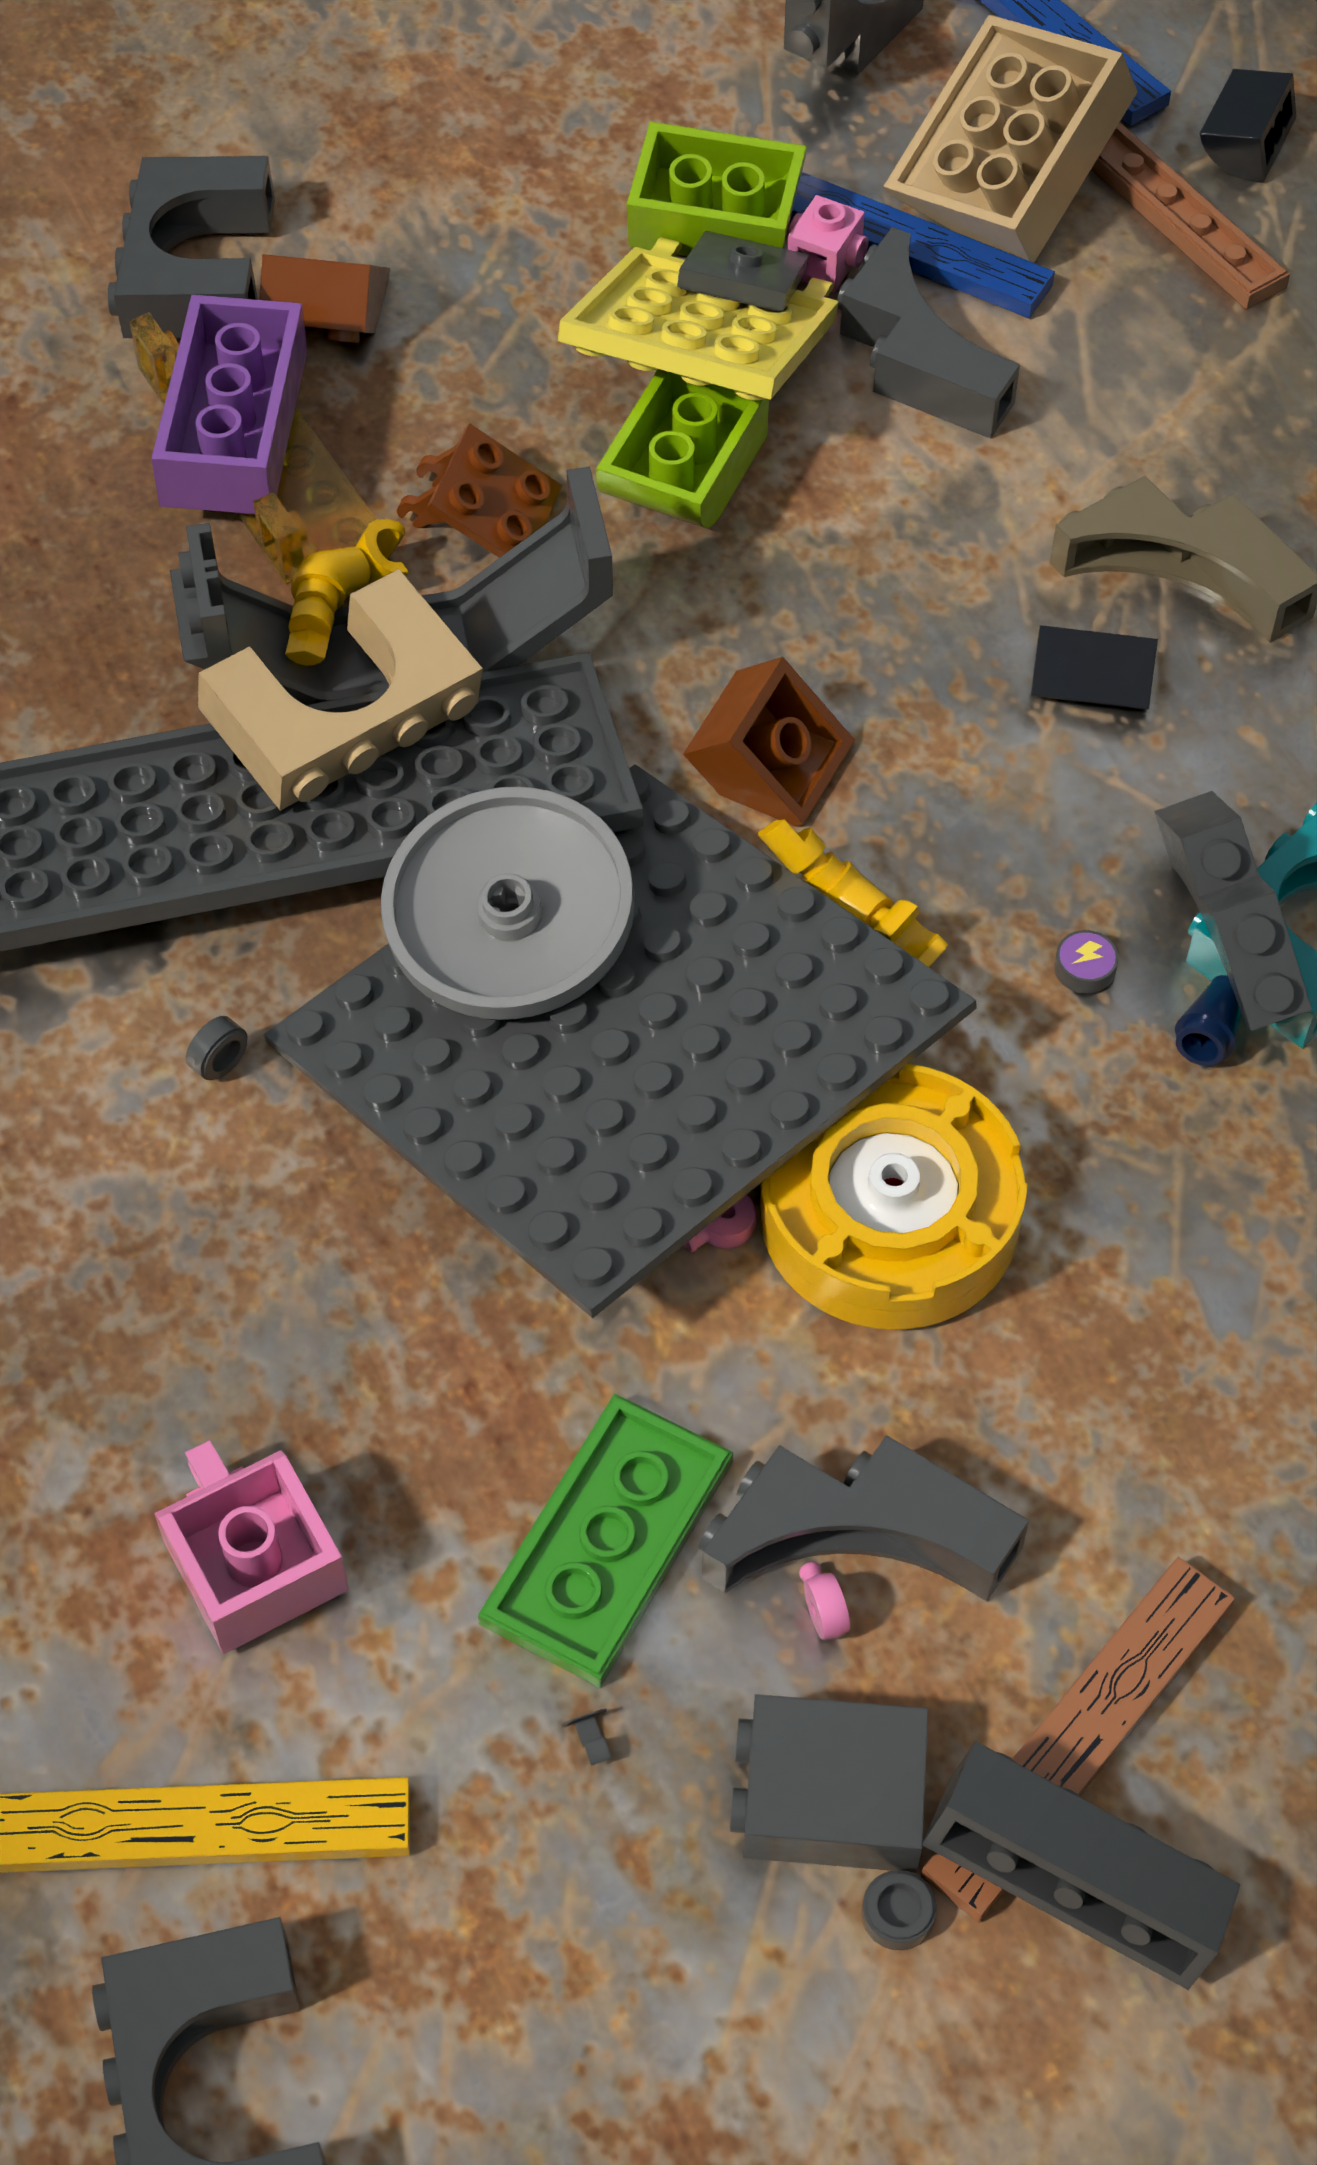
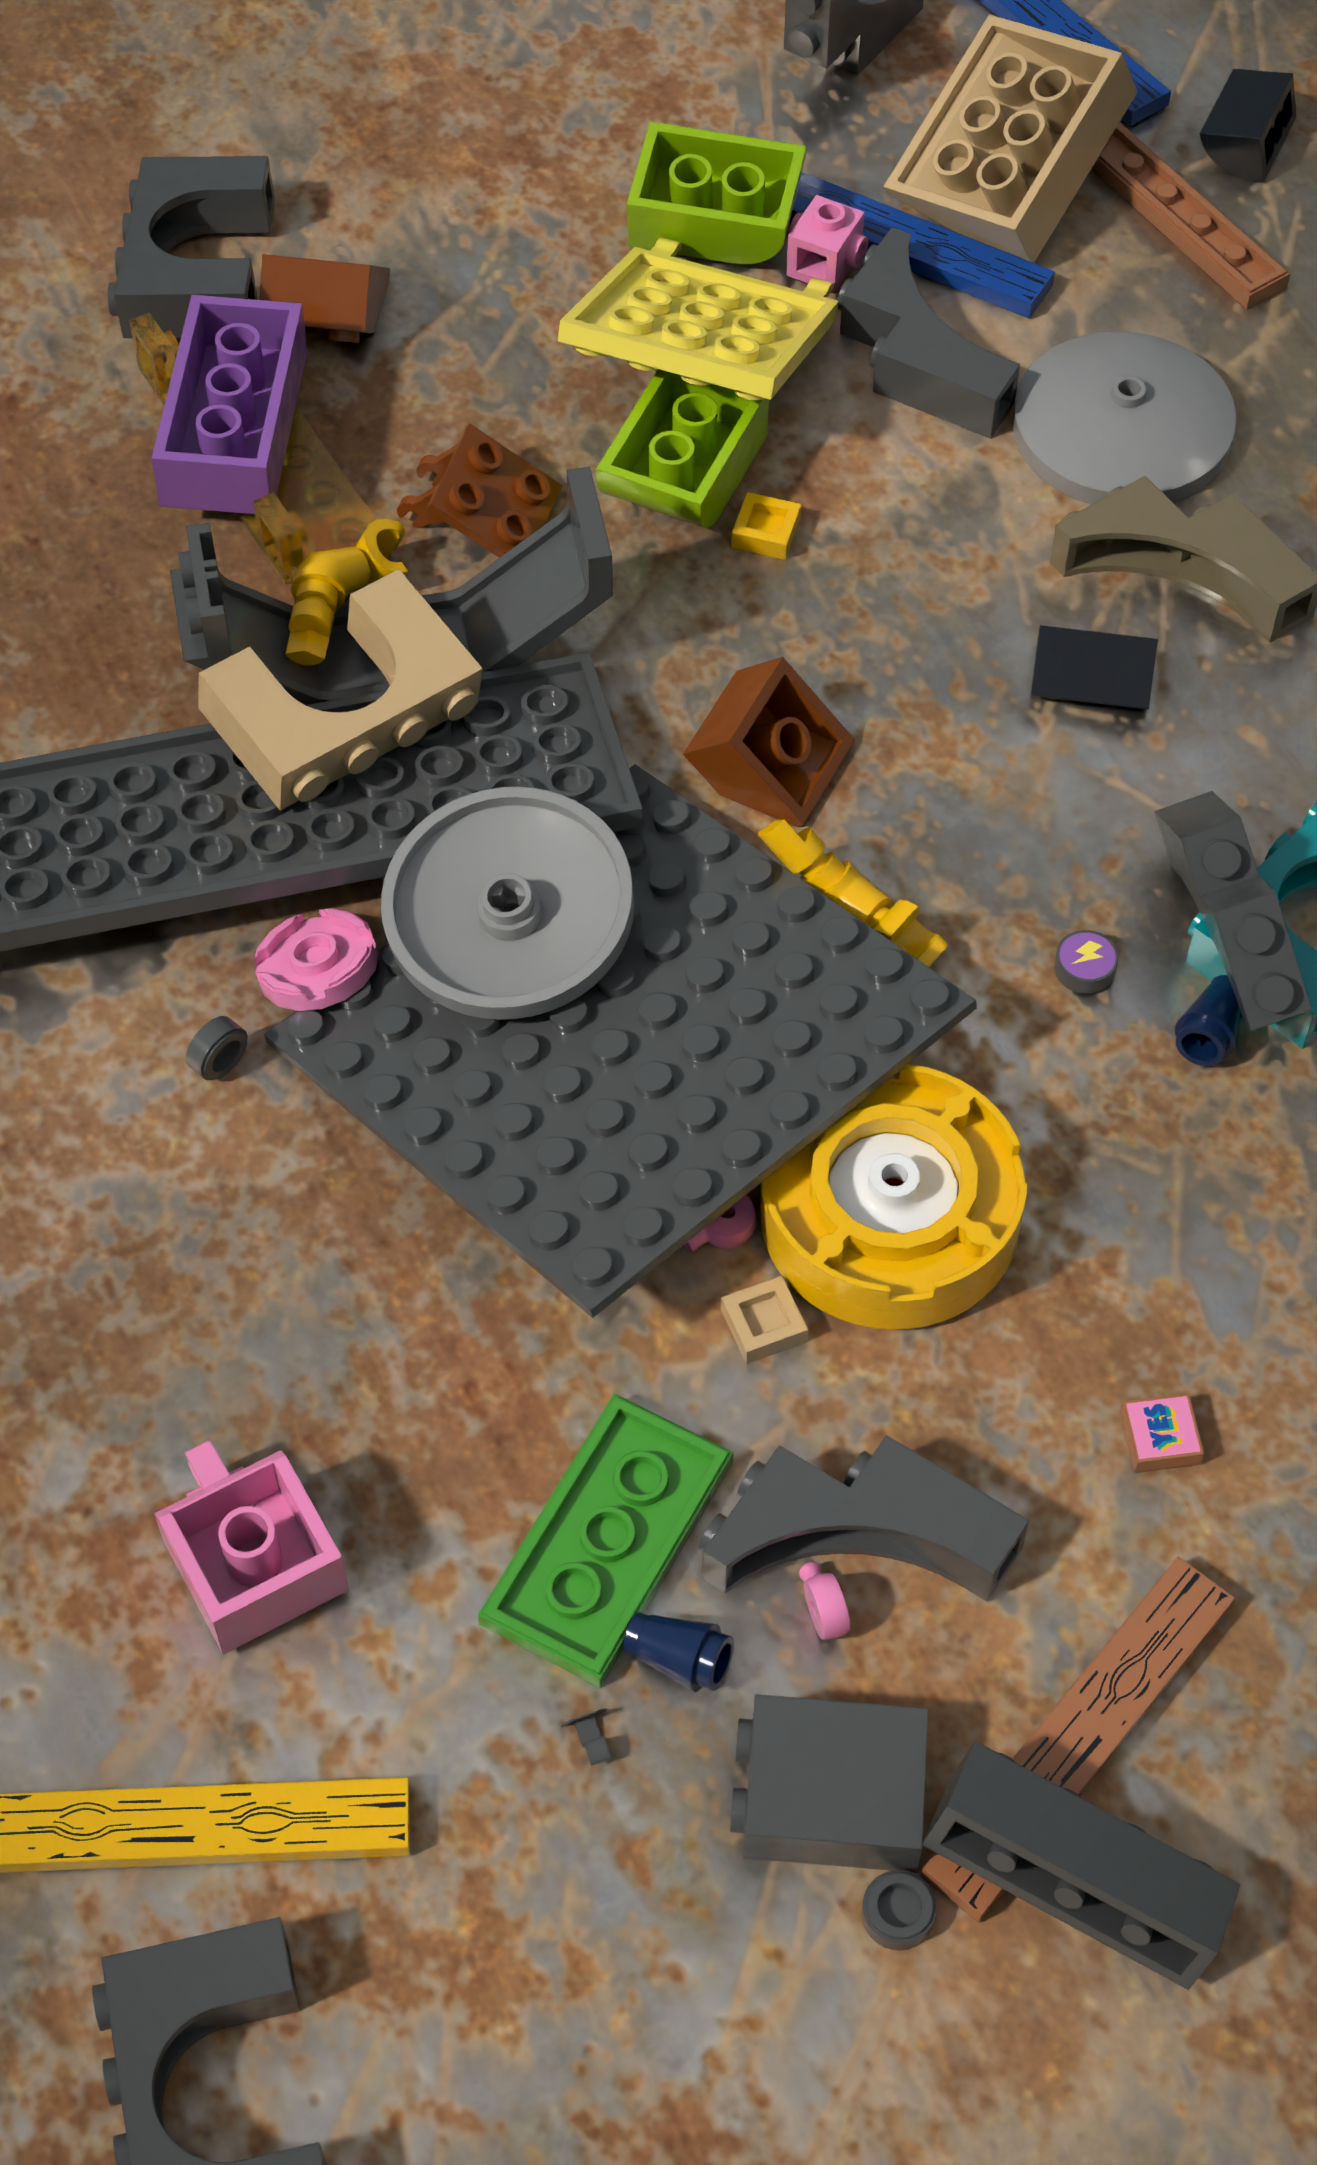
dark grey plate [677,231,809,312] -> none
none -> bright pink tile [254,908,379,1011]
none -> dark blue cone [623,1612,734,1692]
none -> tan tile [721,1275,808,1364]
none -> yellow tile [731,492,801,560]
none -> light grey dish [1013,331,1237,505]
none -> tile [1120,1393,1204,1473]

